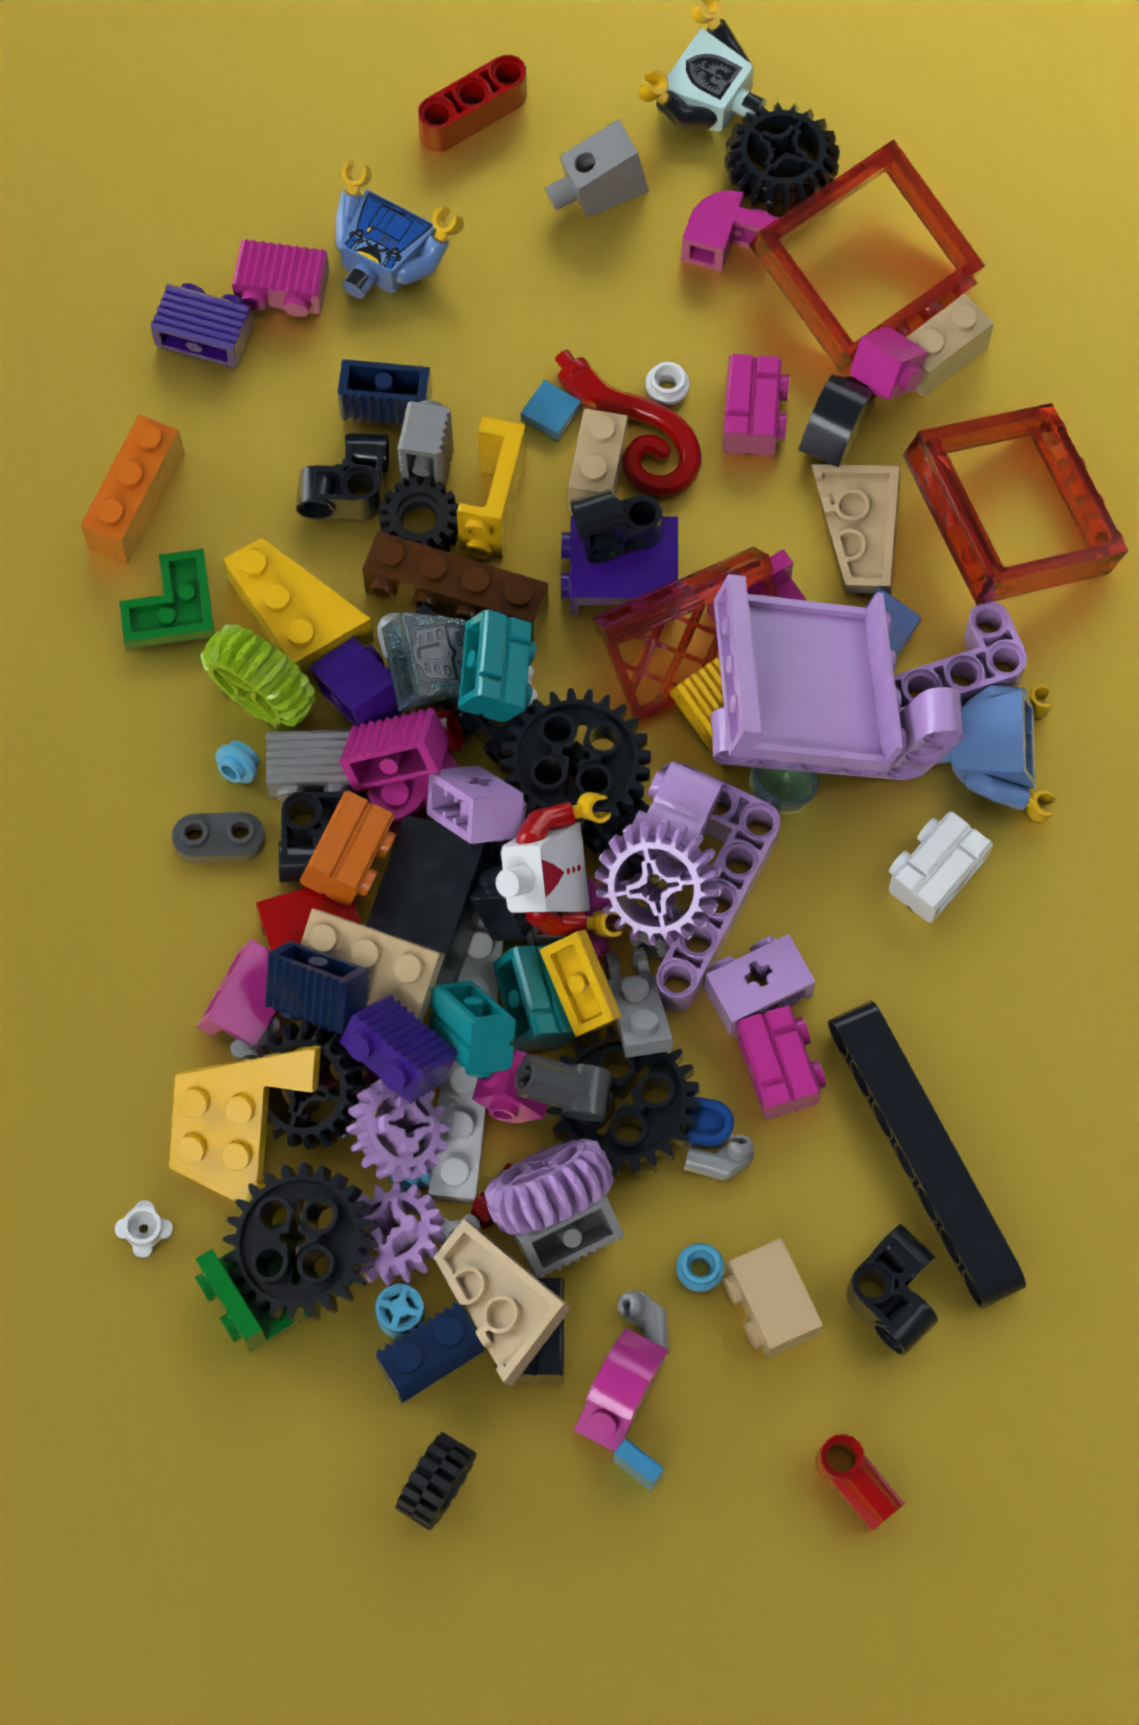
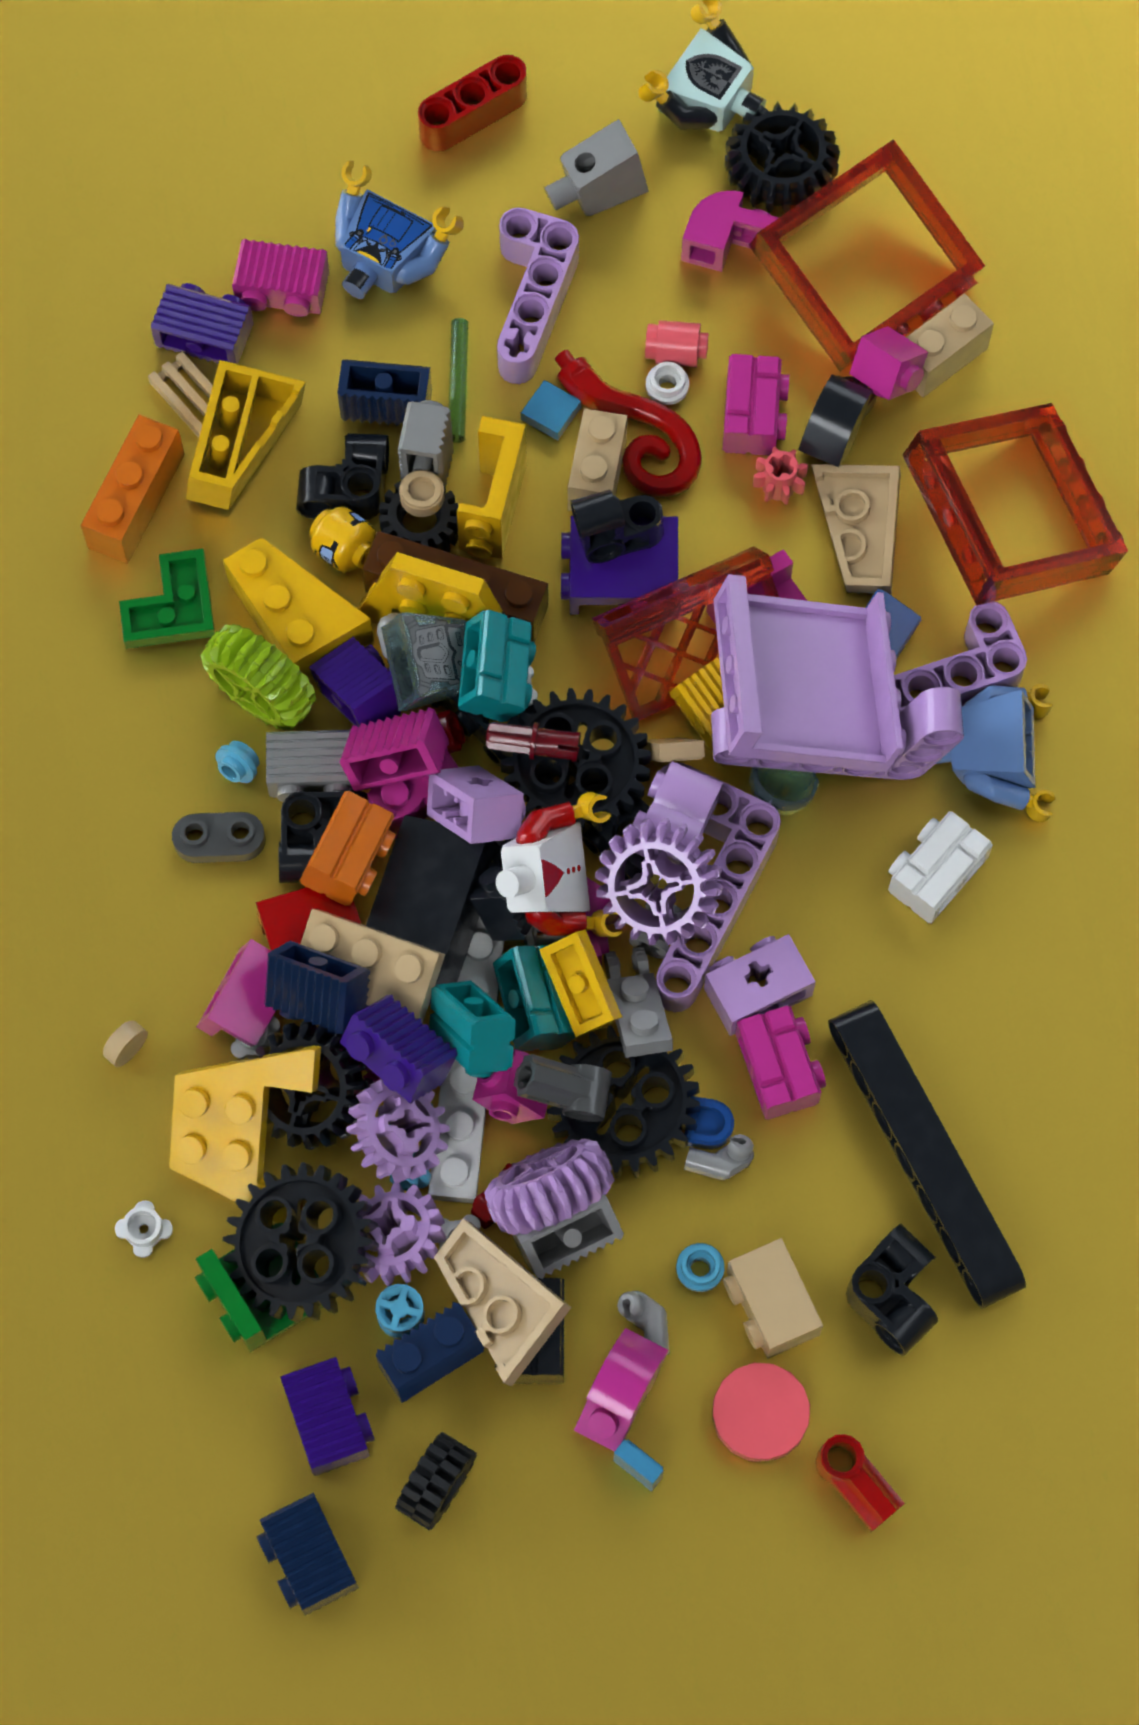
none -> tan tile [103,1020,148,1068]
none -> tan tile [148,351,213,438]
none -> yellow wedge [186,360,306,510]
none -> dark blue brick [256,1493,359,1615]
none -> dark purple brick [280,1357,375,1476]
none -> yellow head [309,506,376,573]
none -> yellow wing [358,552,503,627]
none -> tan tile [399,470,445,517]
none -> clear green bar [449,318,468,443]
none -> dark red axle [486,722,581,762]
none -> lavender beam [497,207,579,384]
none -> tan tile [642,737,705,762]
none -> coral brick [645,320,709,367]
none -> coral tile [713,1362,810,1462]
none -> coral gear [753,447,808,505]

